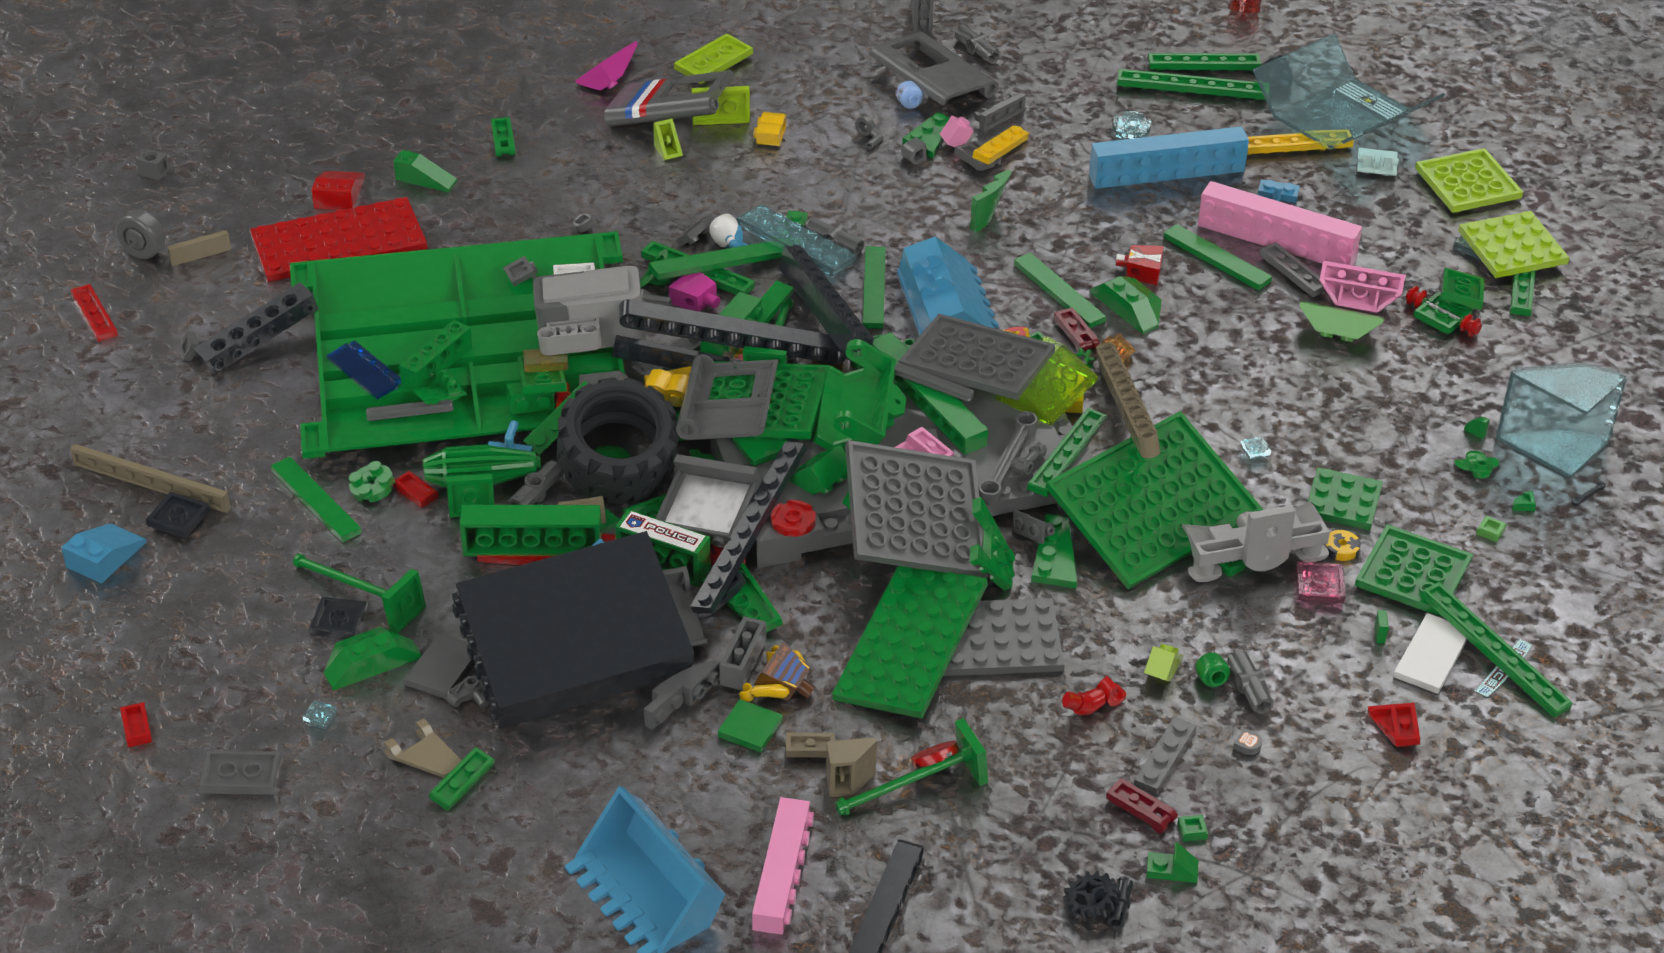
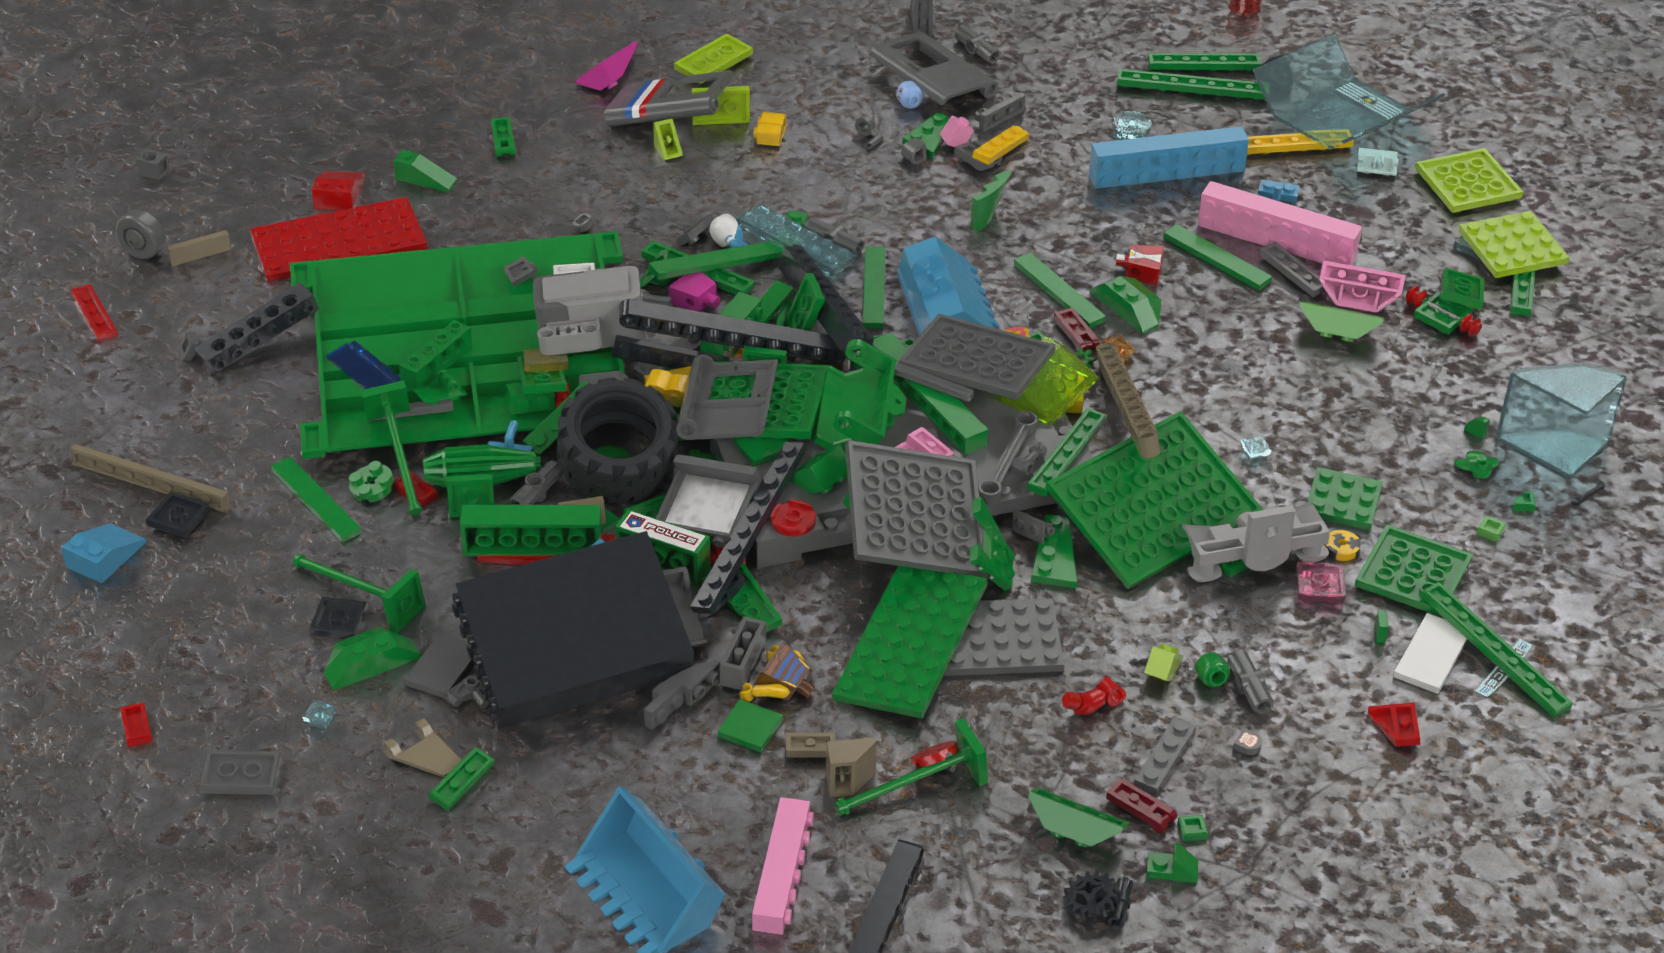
none -> green tile [361,380,422,515]
none -> green plate [785,273,825,331]
none -> green wedge [1028,787,1130,847]

